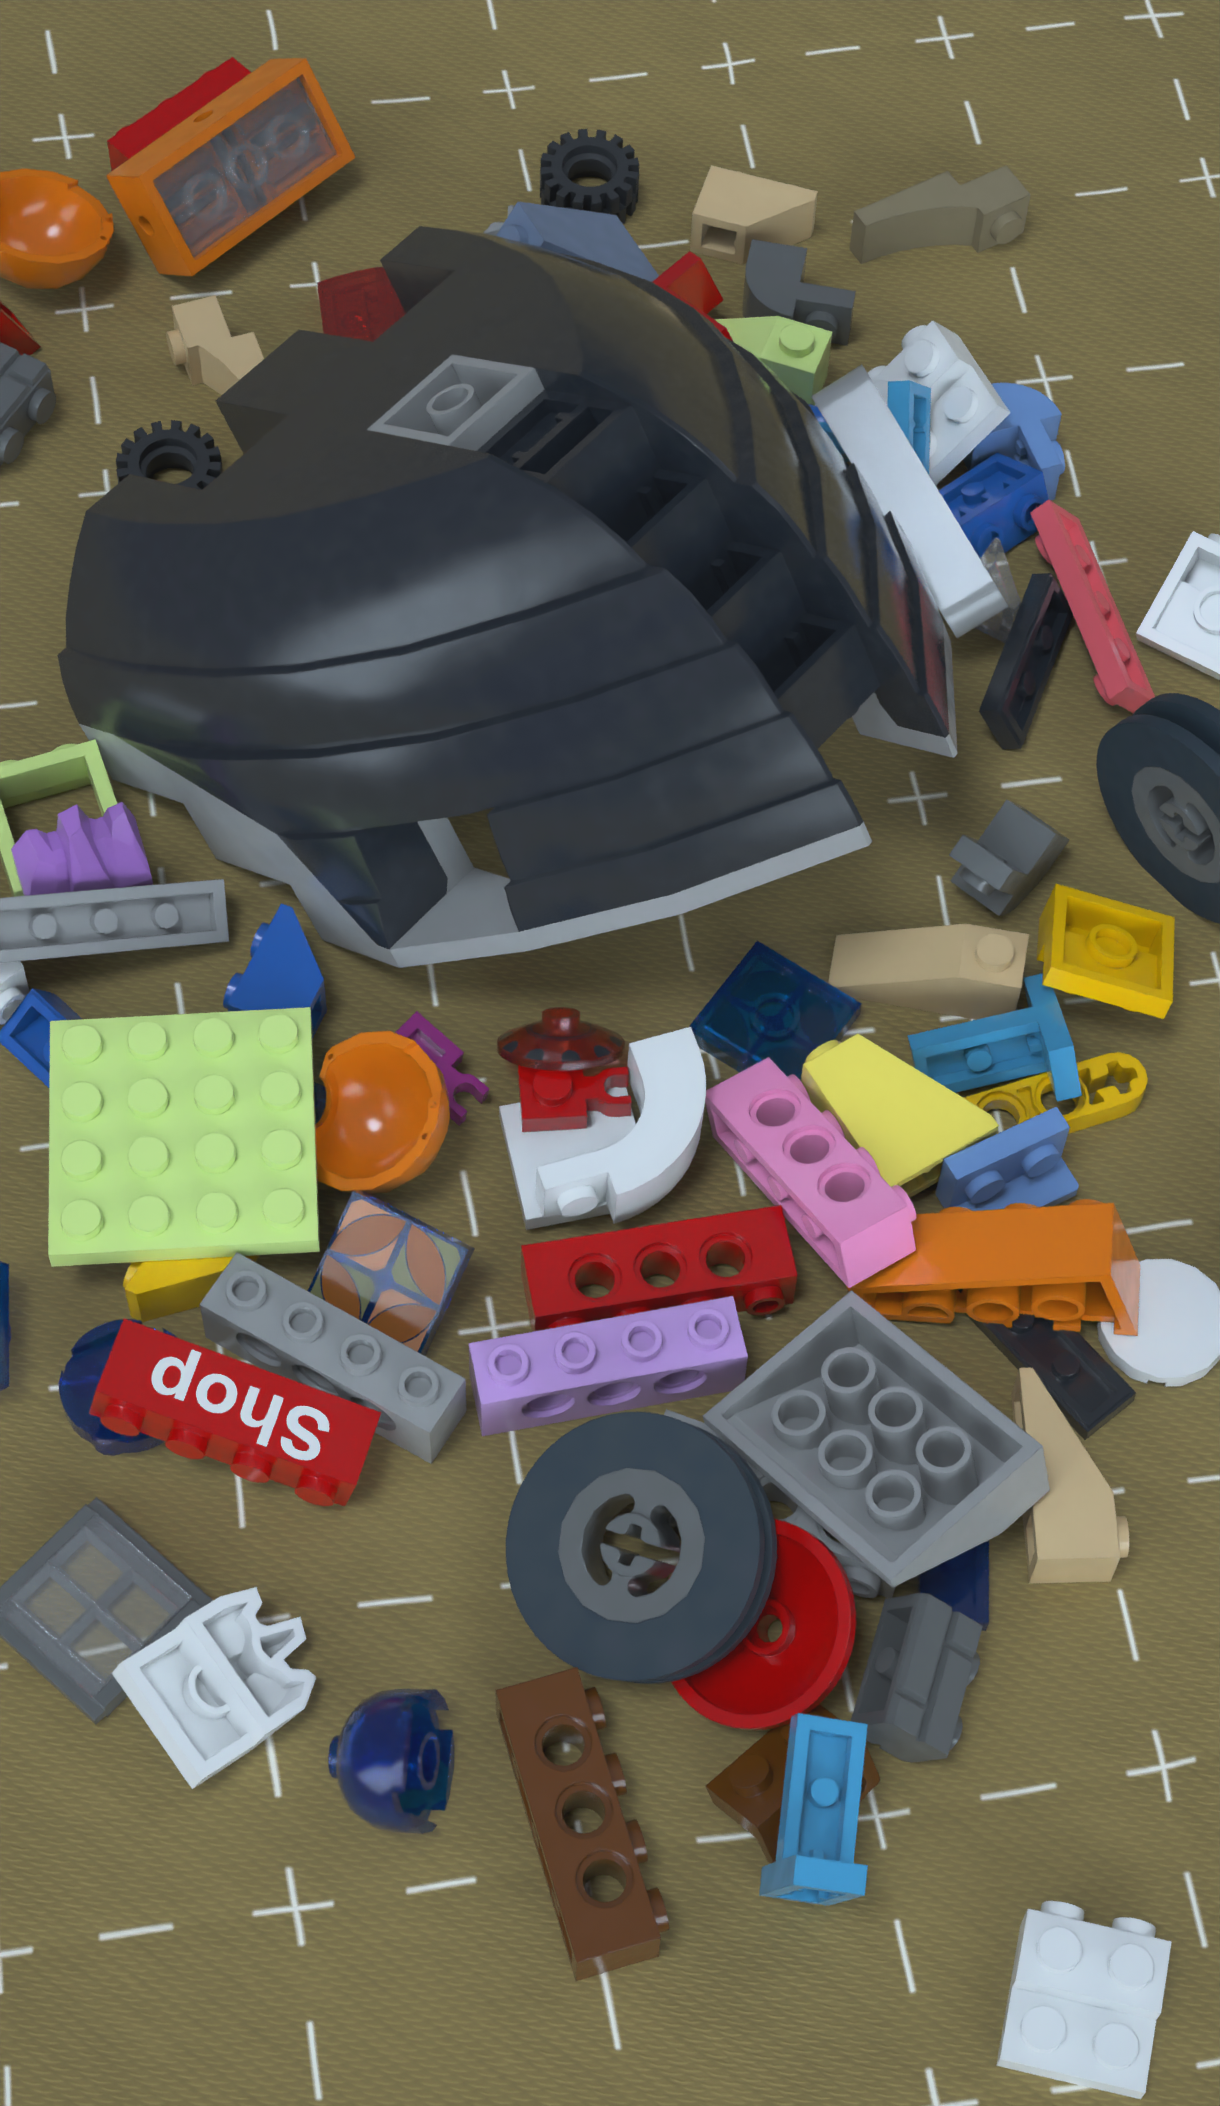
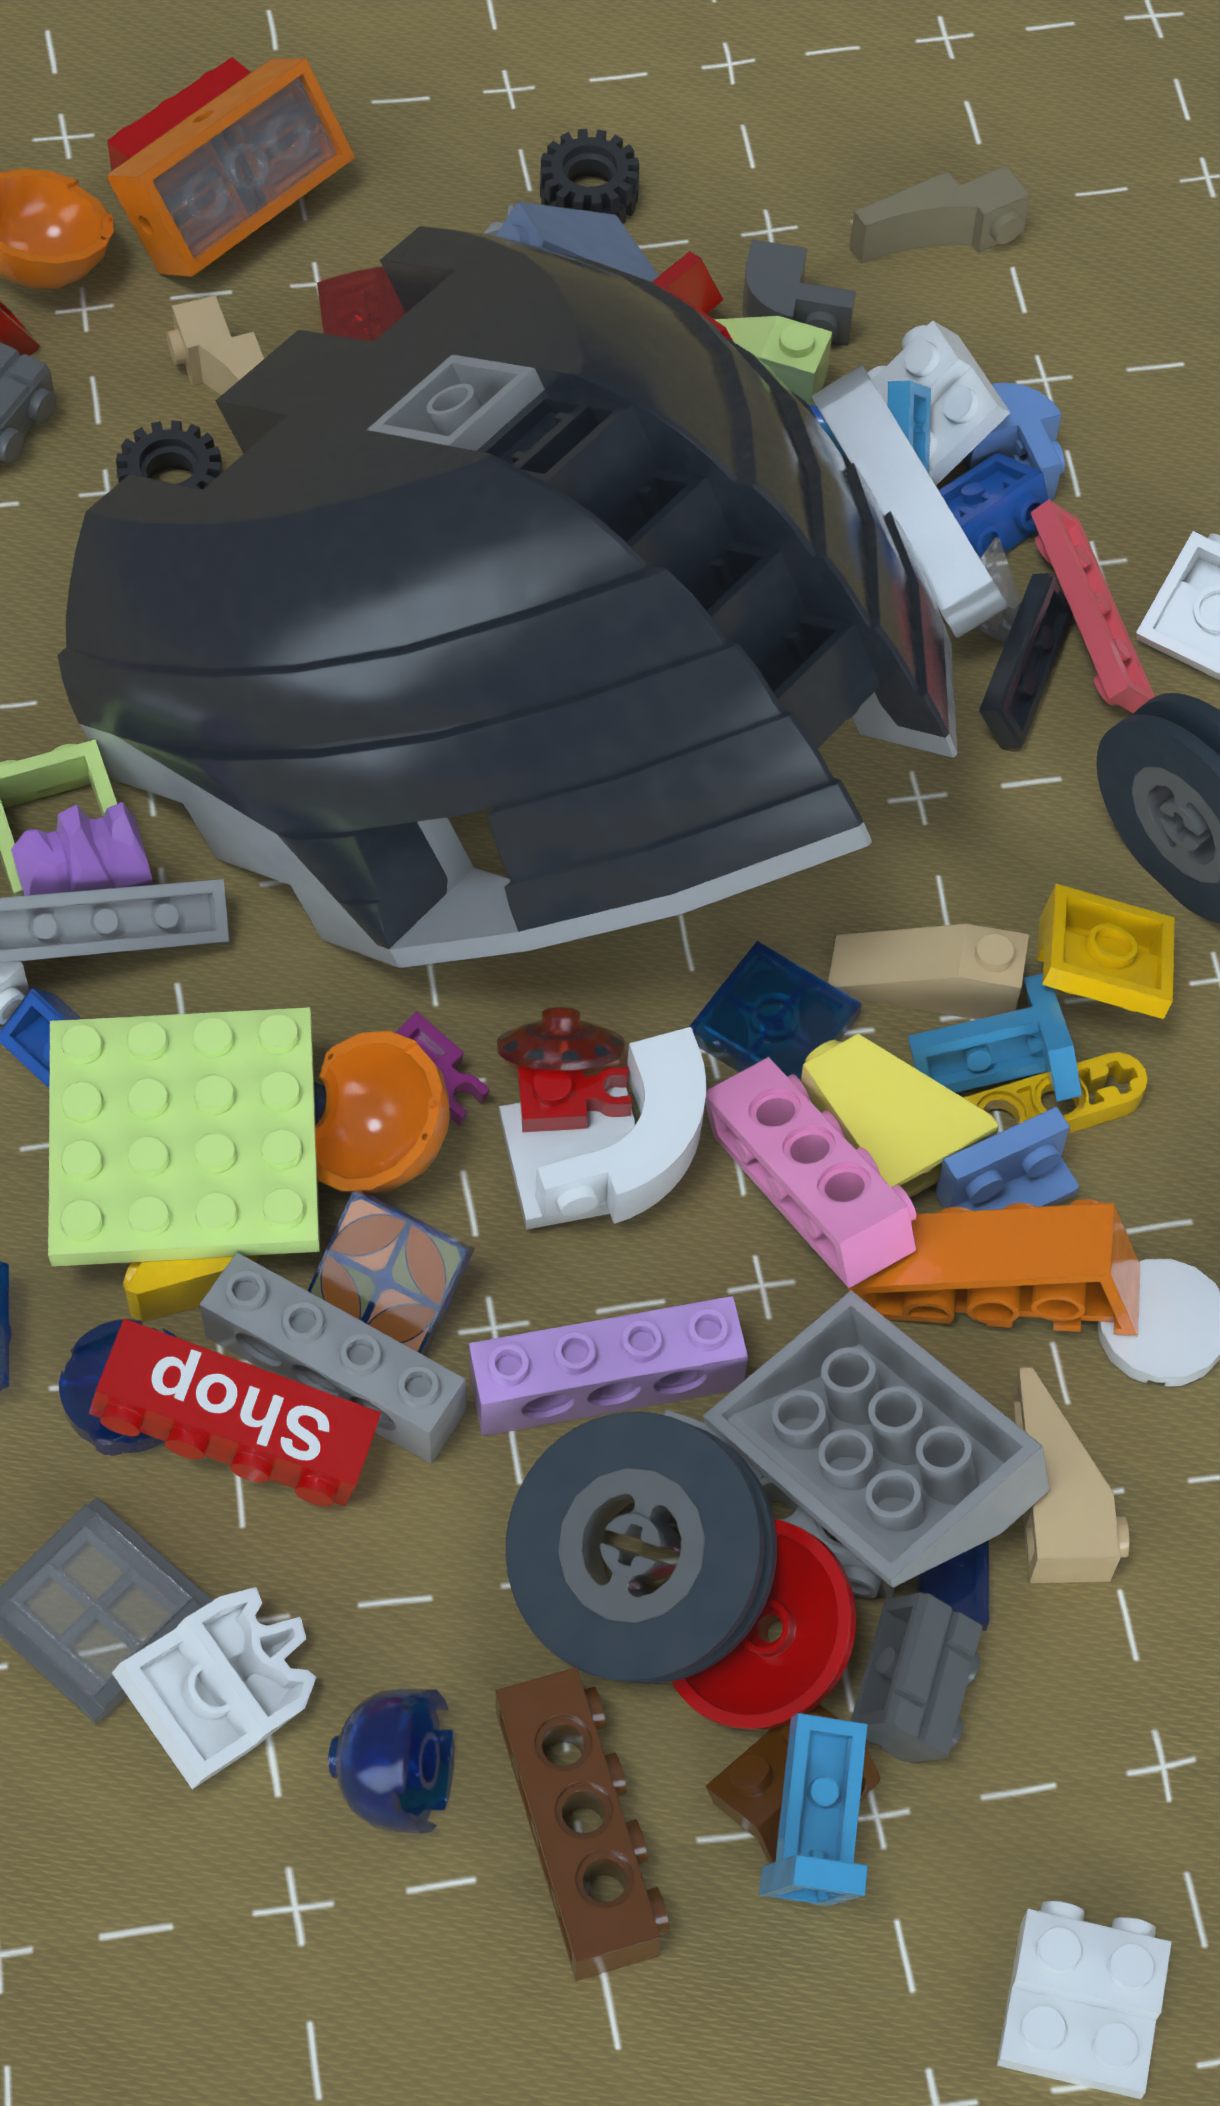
blue slope [223,903,327,1039] -> none
red brick [521,1205,798,1332] -> none
tan slope [690,165,818,265] -> none
dark grey brick [949,799,1070,916] -> none
black tile [957,1289,1136,1440] -> none

